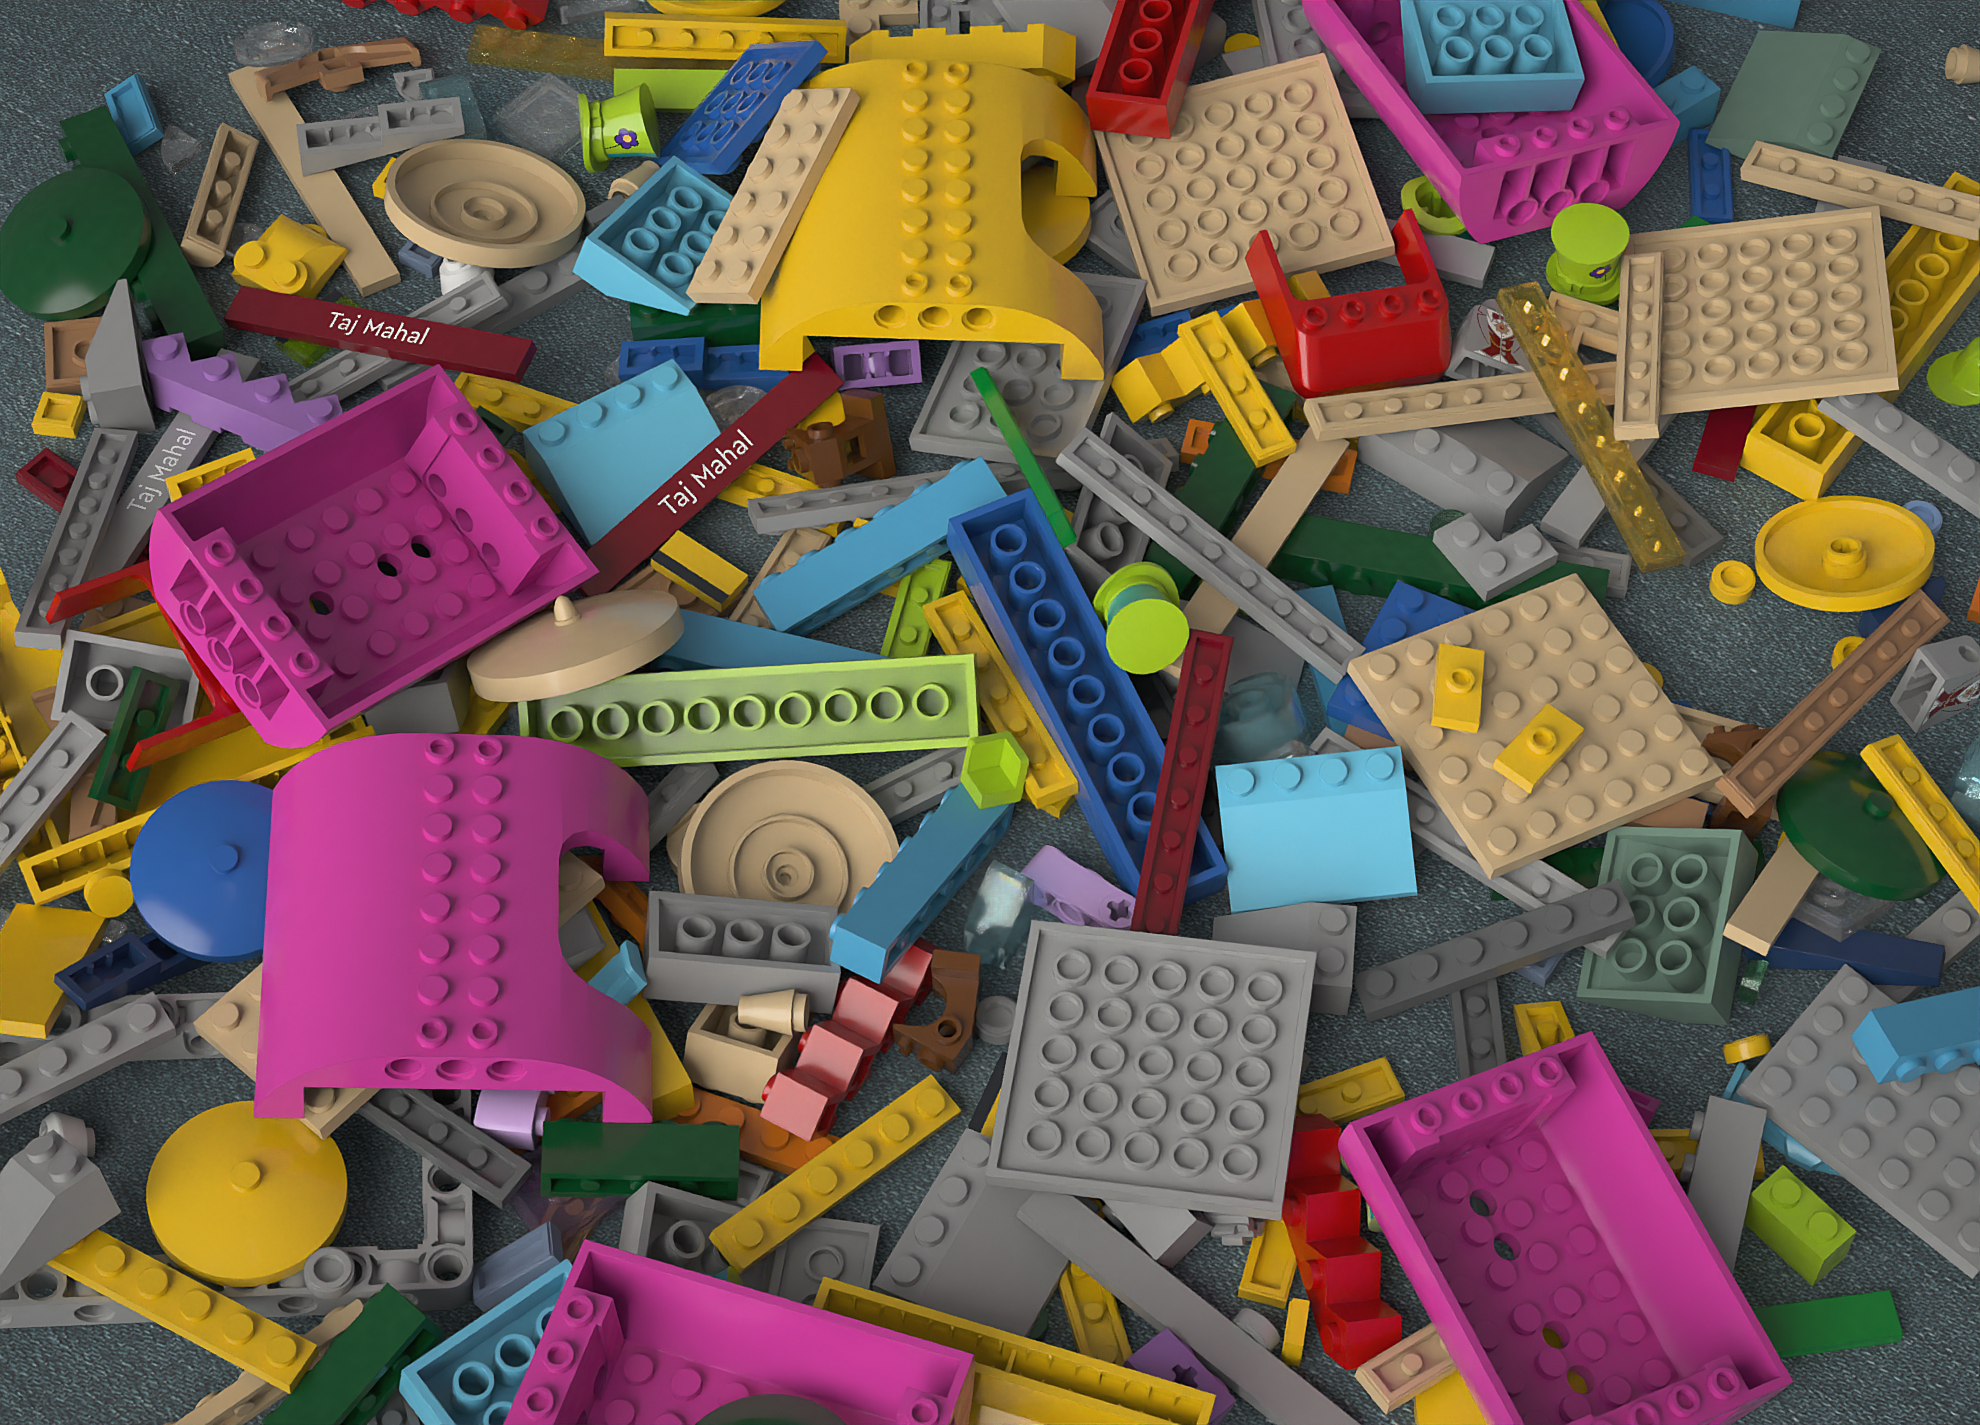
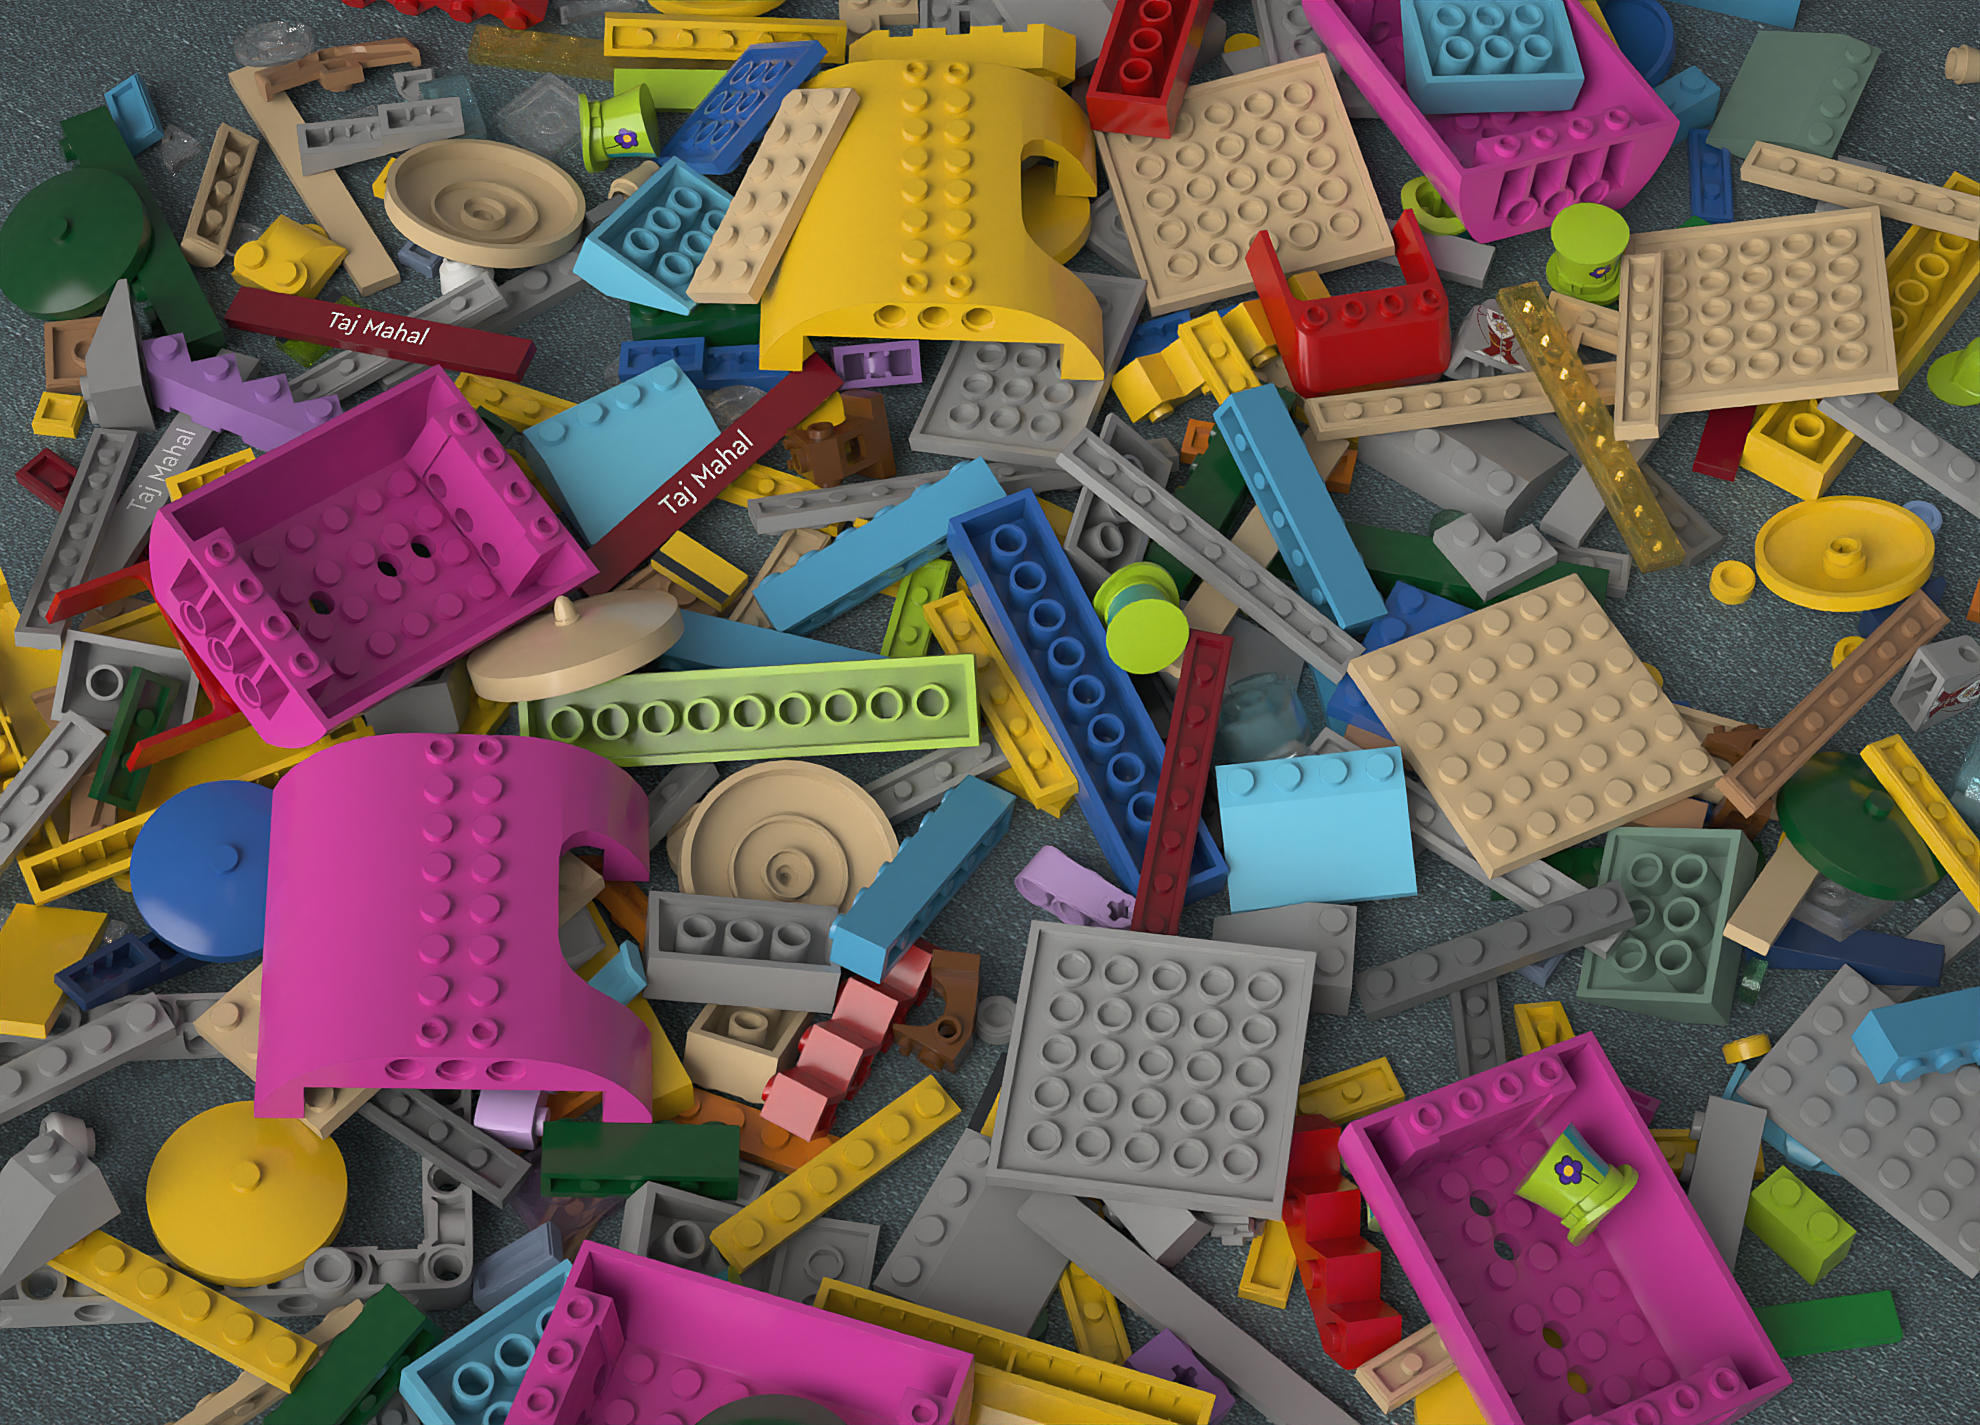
yellow tile [84,868,134,918] -> none
tan cone [738,988,810,1036] -> none
lime panel [960,731,1029,810] -> none
clear light blue slope [964,860,1034,970] -> none
green tile [970,366,1077,548] -> none
light grey tile [1231,1308,1280,1353] -> none
yellow tile [1281,1298,1310,1367] -> none
yellow plate [1431,643,1485,733] -> none
yellow plate [1492,703,1585,793] -> none
none -> dark azure brick [1212,383,1388,637]
none -> lime hat [1514,1122,1638,1246]

